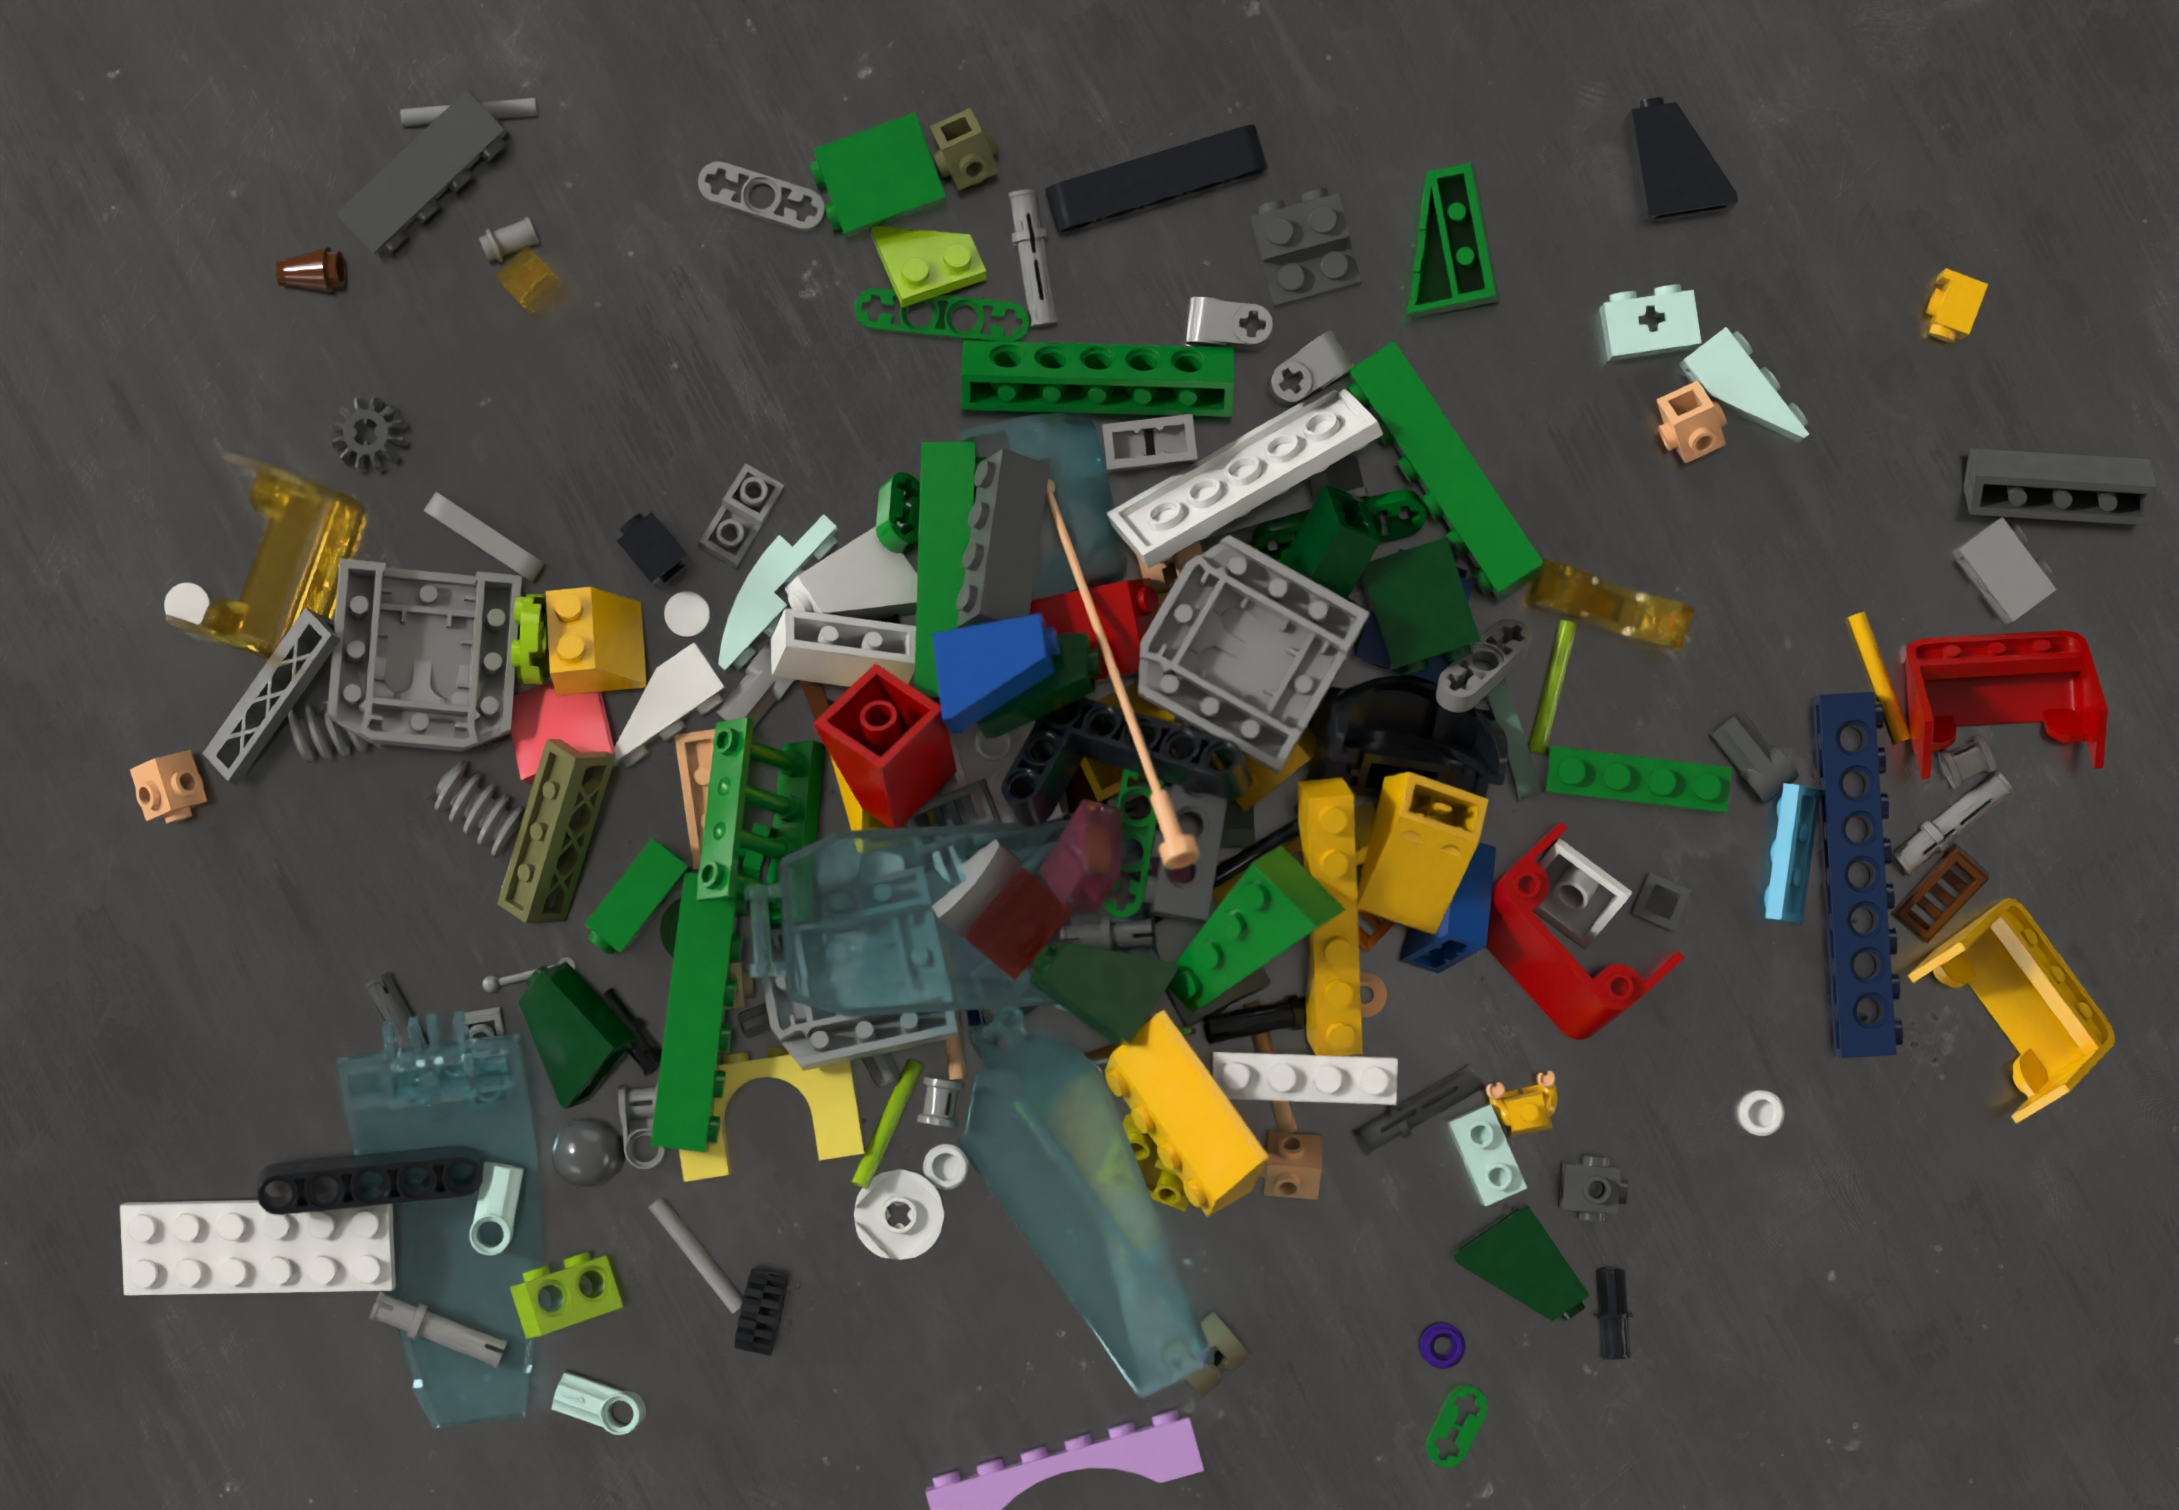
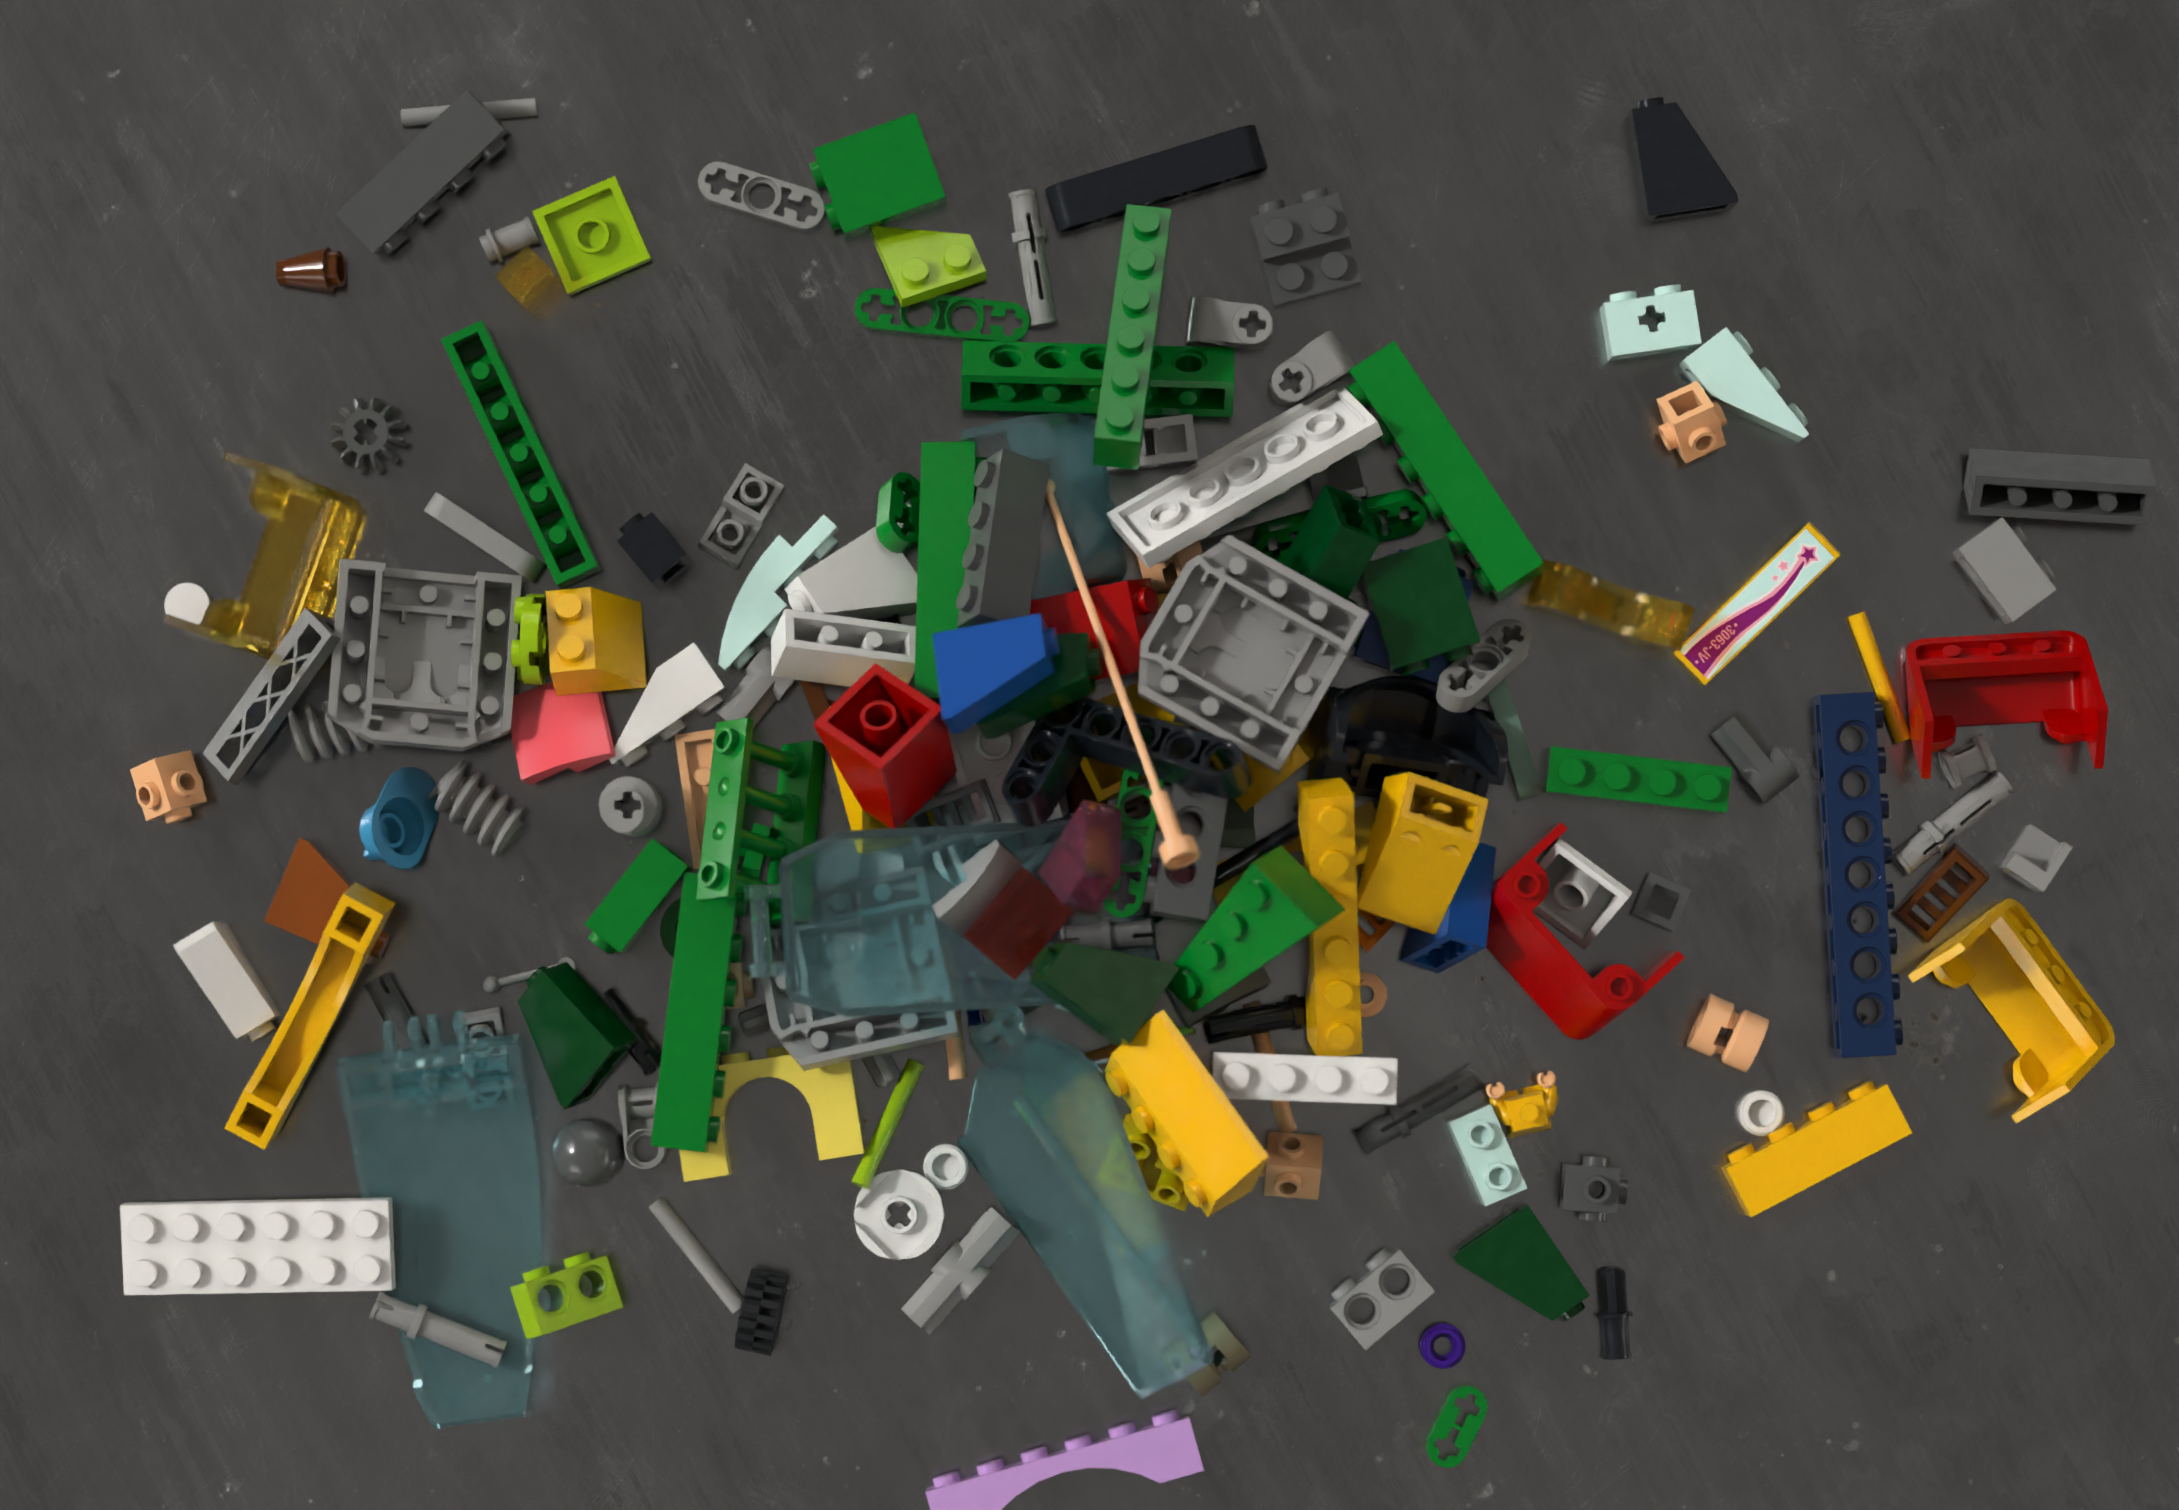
black beam [256,1145,483,1215] -> none
light aqua piece [469,1162,524,1255] -> none
olive fence [497,739,615,924] -> none
light aqua piece [551,1371,646,1435] -> none
white tile [664,591,711,637] -> none
light grey bush [917,1077,964,1128] -> none
olive brick [929,108,1000,191] -> none
green wedge [1407,162,1501,319] -> none
lime bar [1529,620,1578,755] -> none
medium azure plate [1764,783,1821,924] -> none
yellow brick [1926,268,1988,343] -> none
none -> white slope [173,922,282,1042]
none -> yellow arch [224,882,396,1150]
none -> dark orange slope [264,838,390,964]
none -> dark azure piece [359,767,439,870]
none -> green brick [441,320,602,589]
none -> lime plate [532,176,652,296]
none -> light grey piece [599,776,663,837]
none -> light grey piece [901,1206,1021,1334]
none -> green brick [1093,204,1172,470]
none -> light grey brick [1329,1247,1435,1350]
none -> slope [1674,521,1841,685]
none -> light nougat wheel [1686,993,1769,1073]
none -> yellow brick [1721,1080,1913,1217]
none -> light grey panel [1998,824,2073,893]

